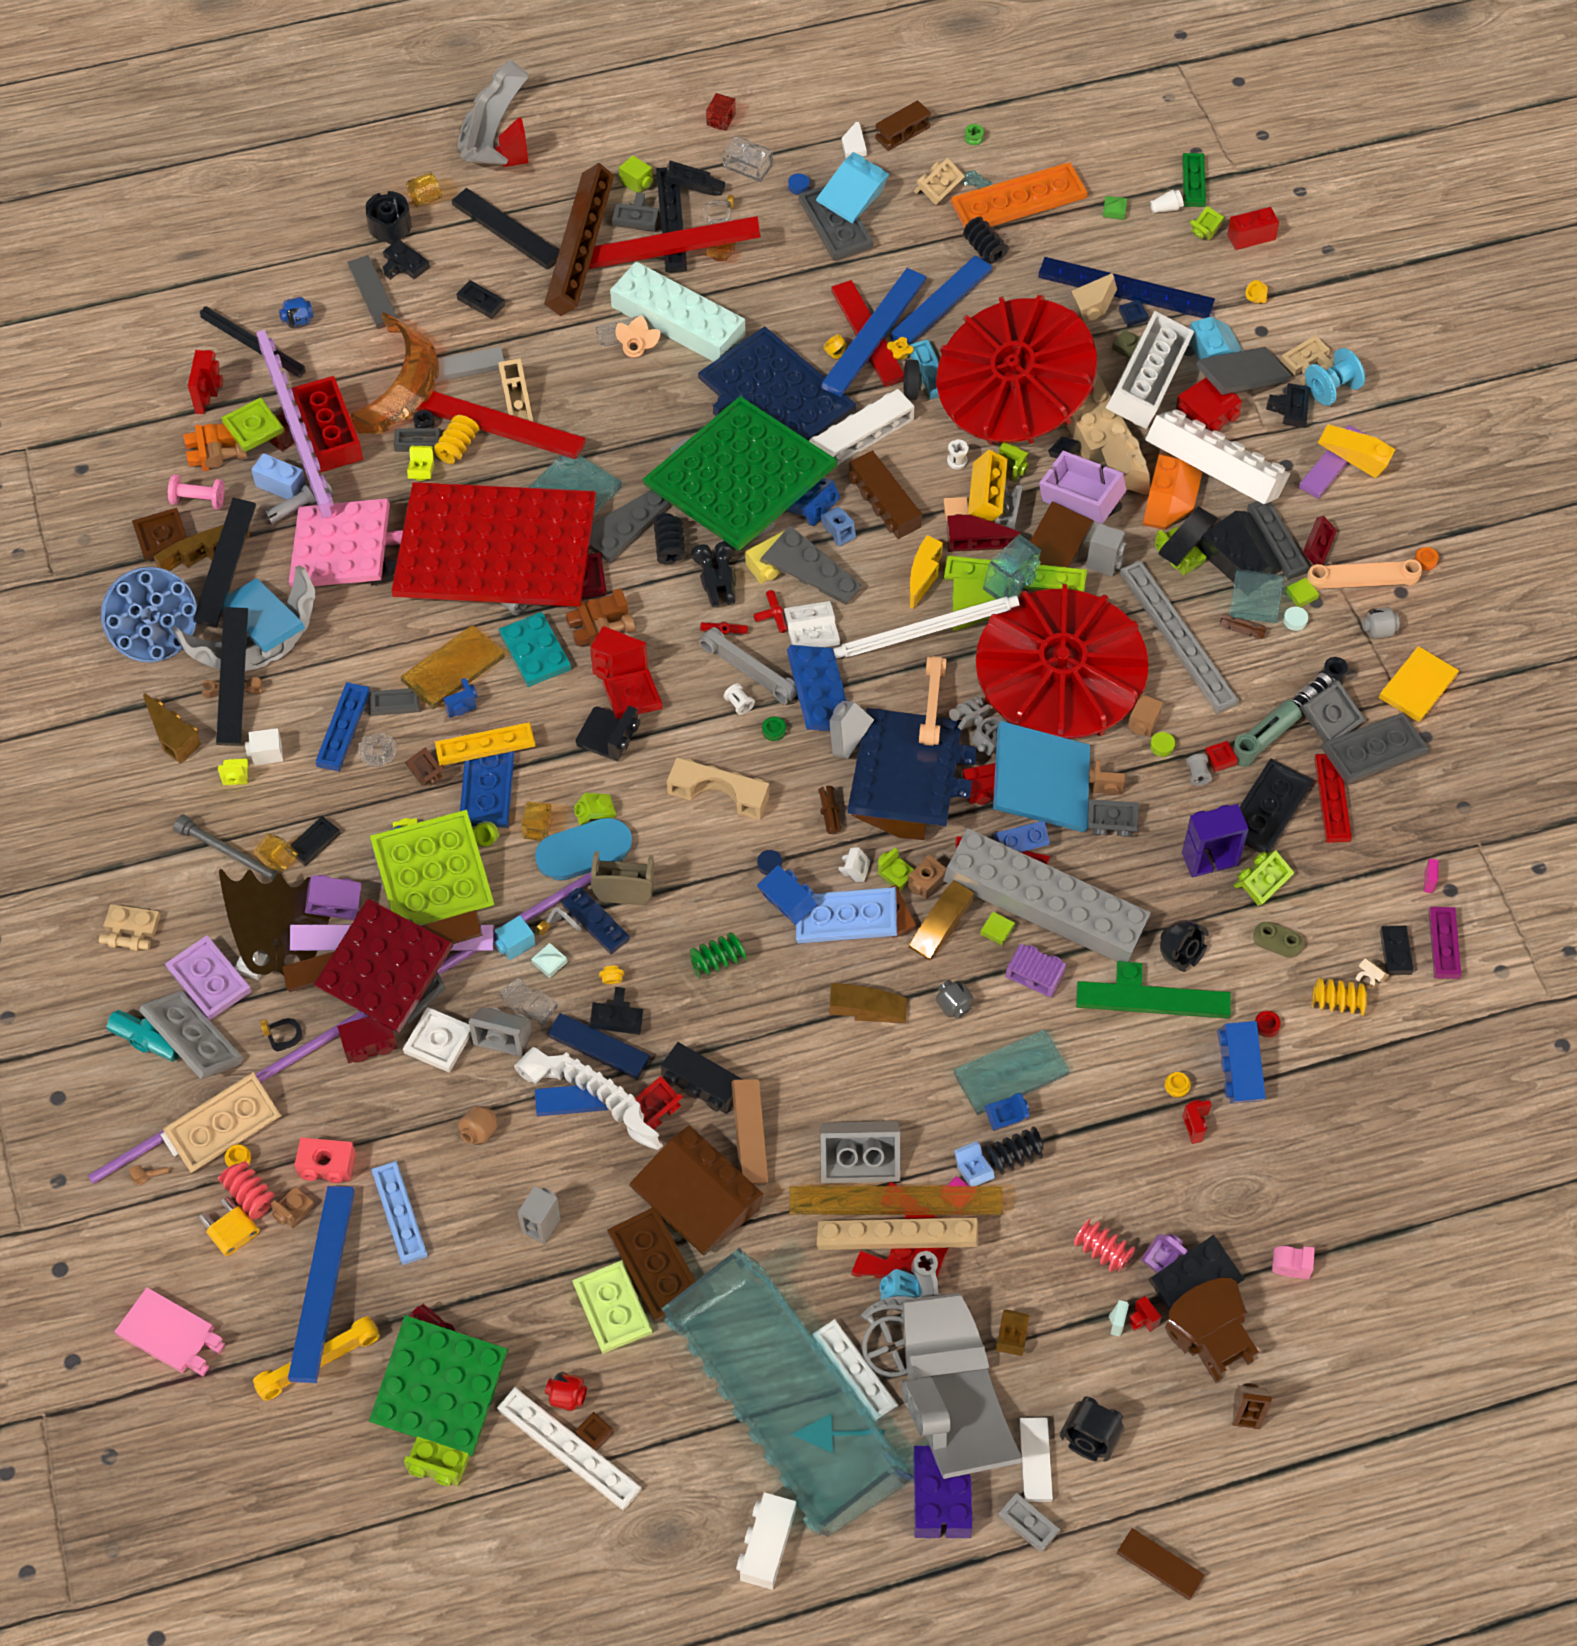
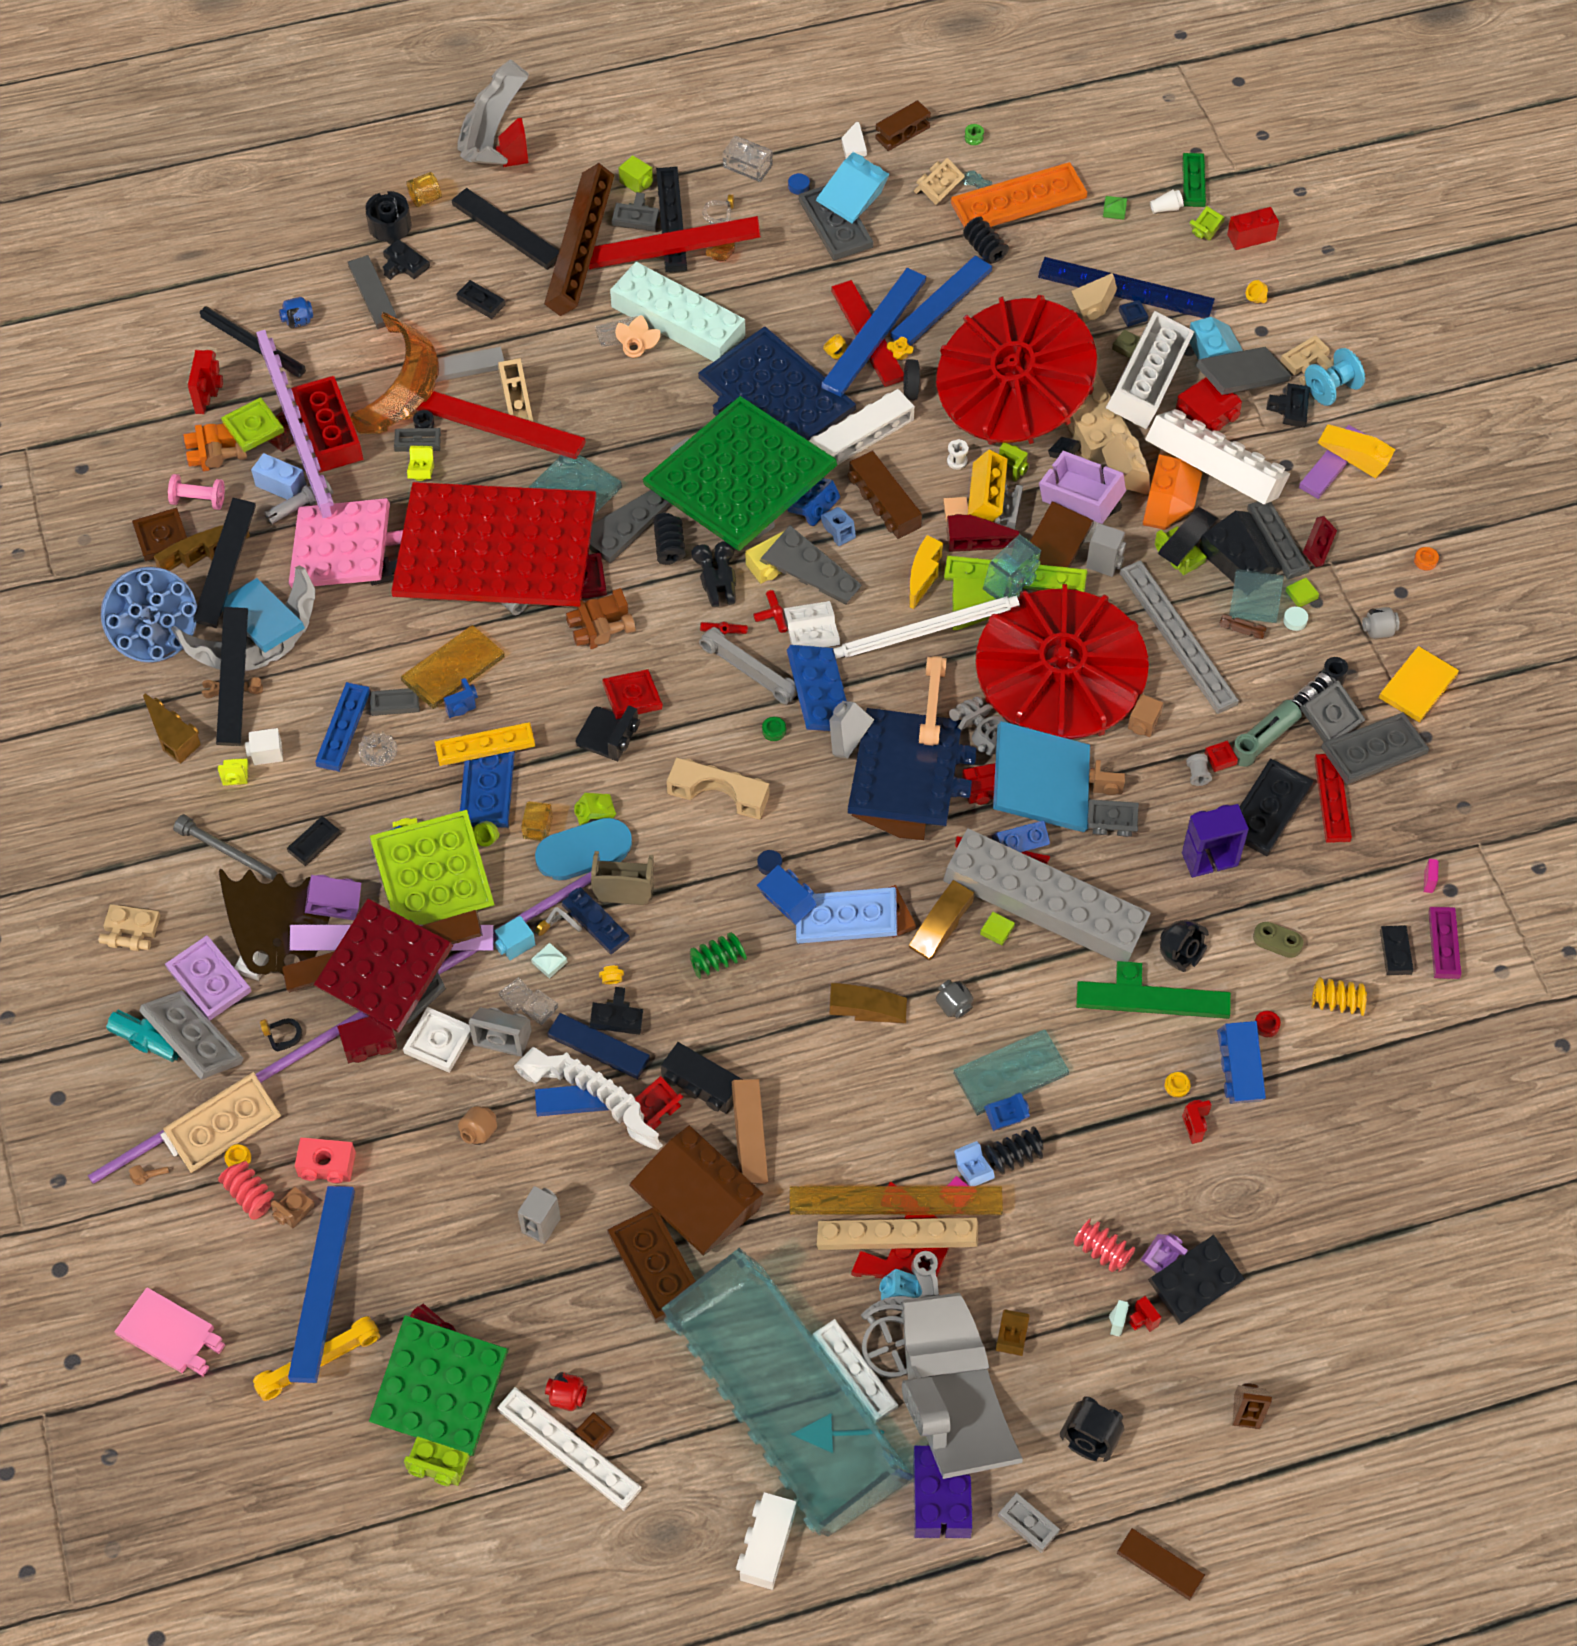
yellow piece [199,1196,260,1256] -> none
clear yellow panel [252,833,298,872] -> none
light blue tile [371,1161,428,1265] -> none
reddish brown bracket [405,747,445,786] -> none
yellow piece [434,415,480,464] -> none
teal plate [499,612,571,687] -> none
yellowish green tile [572,1260,653,1354] -> none
red slope [590,626,648,680] -> none
black hinge [665,160,725,195] -> none
clear red brick [706,93,736,131] -> none
white bush [723,683,755,715] -> none
reddish brown axle [818,786,841,835] -> none
light grey slope [819,1121,900,1183] -> none
white tile [838,847,871,882] -> none
lime bracket [878,847,914,892] -> none
medium nougat brick [908,854,947,900] -> none
medium azure tile [909,339,939,400] -> none
medium lavender brick [1006,944,1066,998] -> none
white tile [1019,1418,1053,1502] -> none
lime tile [1150,732,1175,757] -> none
reddish brown piece [1165,1278,1259,1383] -> none
lime bracket [1233,850,1294,906] -> none
bright pink leg [1272,1246,1314,1280] -> none
light nougat piece [1306,559,1422,591] -> none
tile [1356,958,1389,990] -> none

